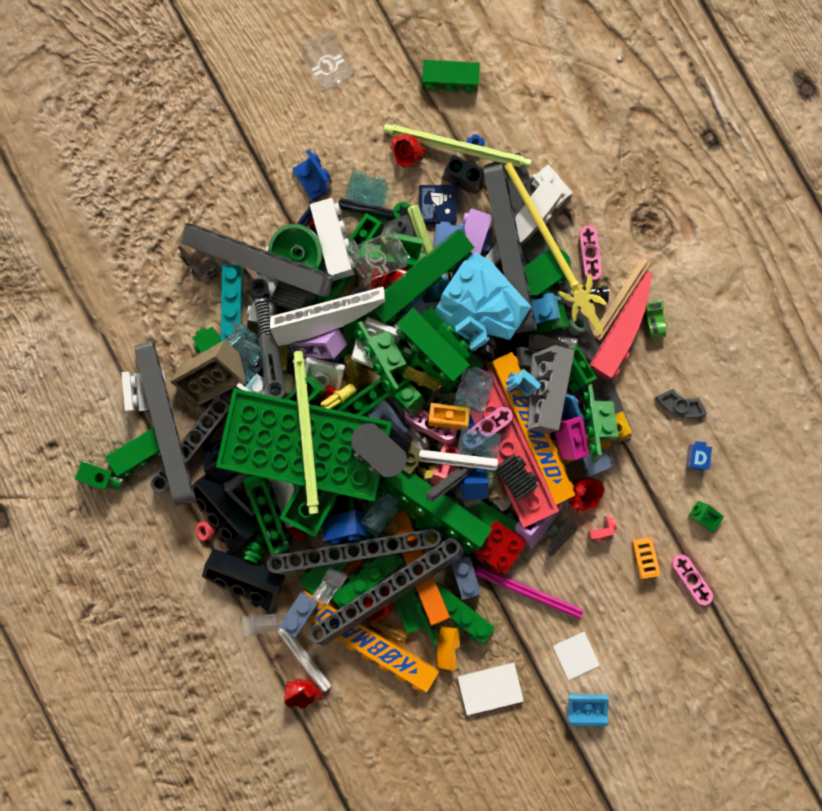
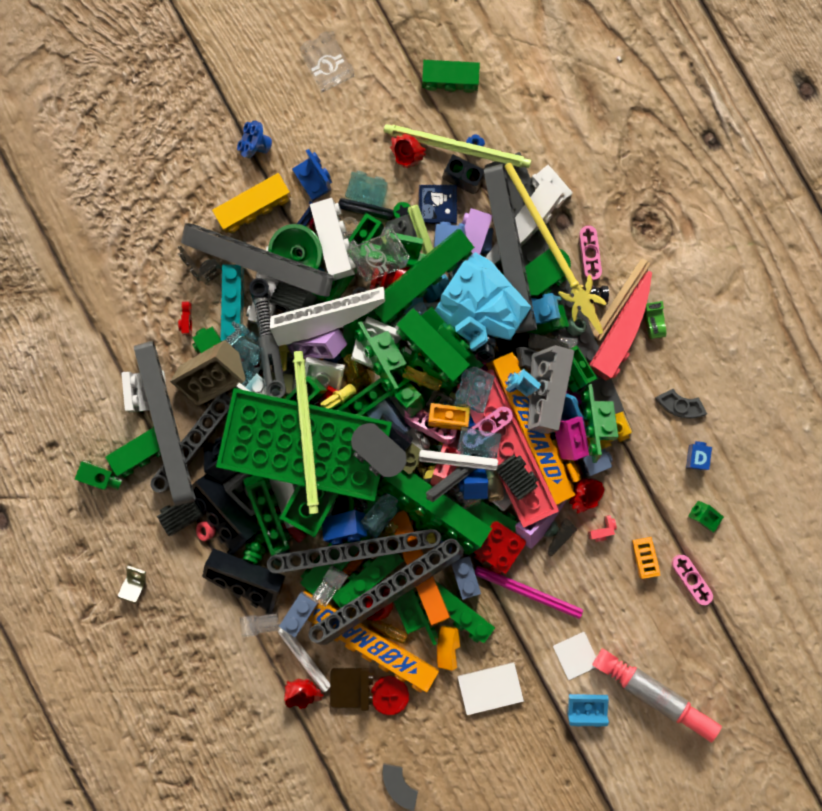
none -> bracket [118,566,146,604]
none -> pearl dark grey brick [157,501,204,536]
none -> red plate [178,301,192,336]
none -> yellow brick [212,173,292,233]
none -> blue plate [237,120,272,158]
none -> dark brown bracket [330,668,373,711]
none -> red tile [371,675,409,715]
none -> dark grey tile [383,763,418,811]
none -> light orange slope [564,460,583,483]
none -> piece [592,648,722,743]

